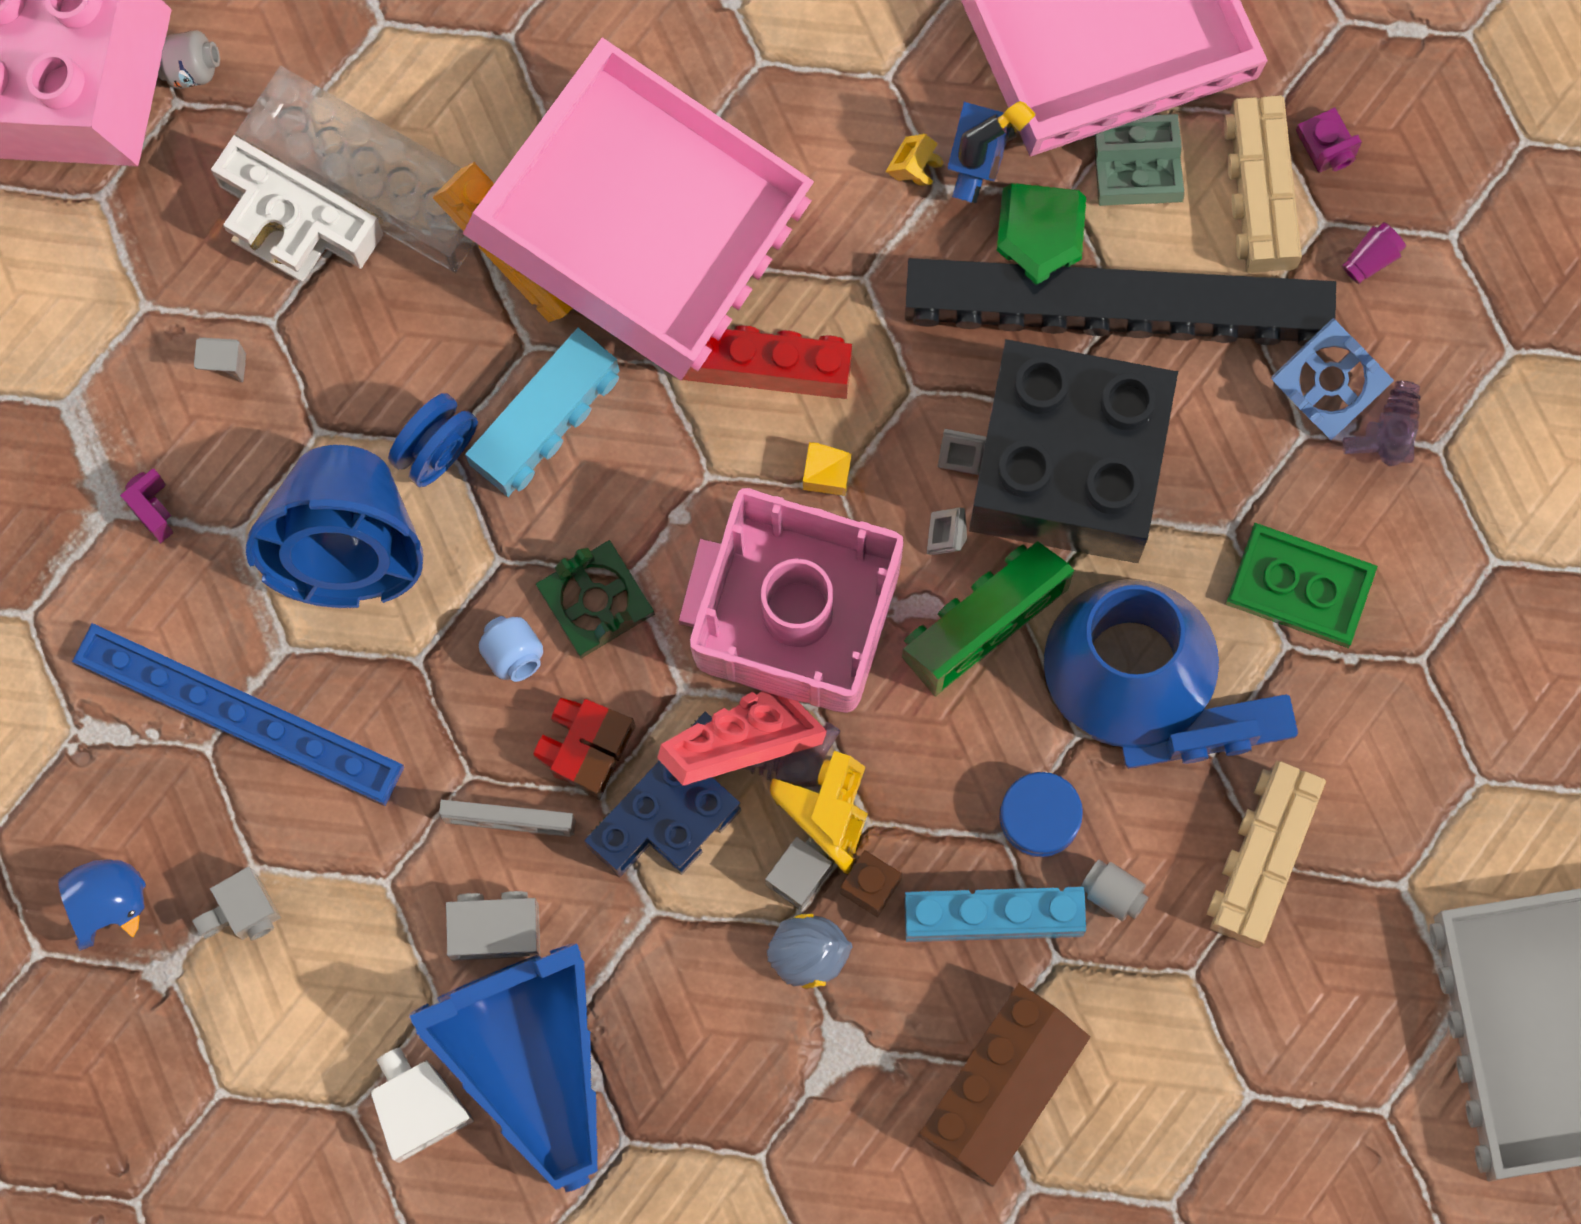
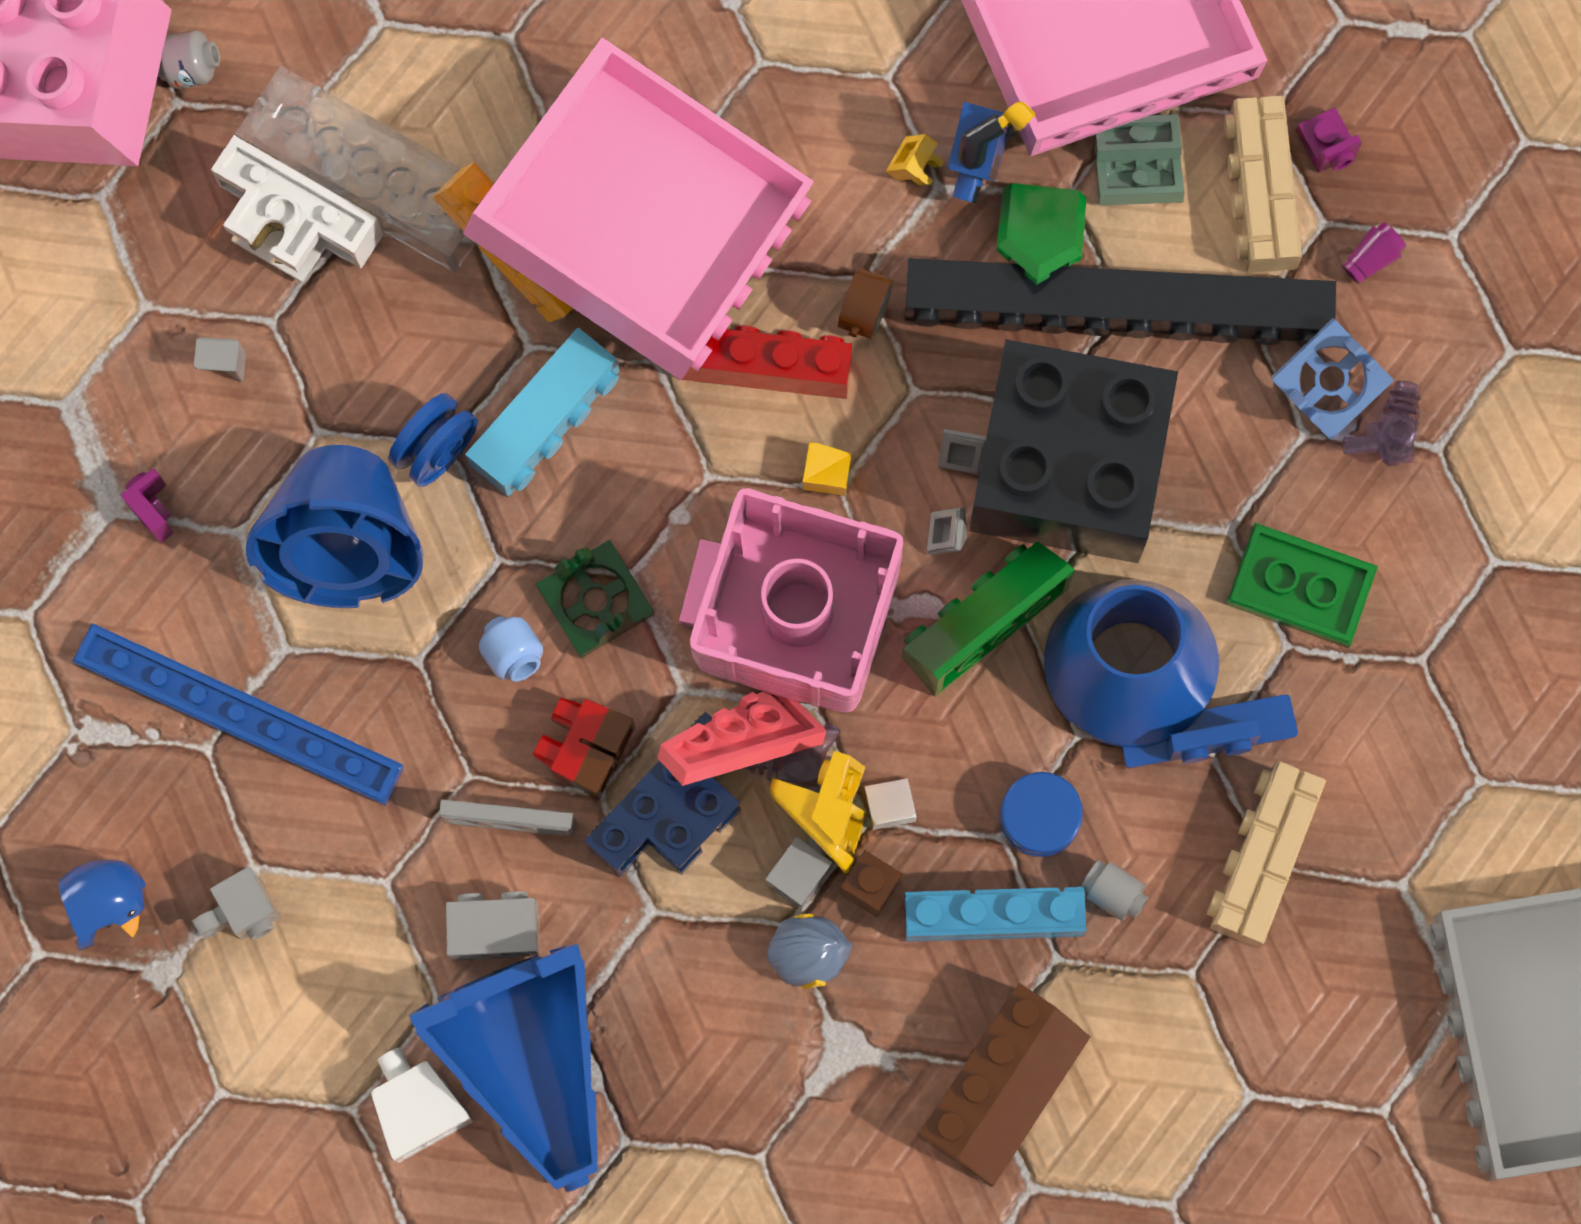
none -> reddish brown piece [837,267,894,340]
none -> white slope [864,778,917,830]

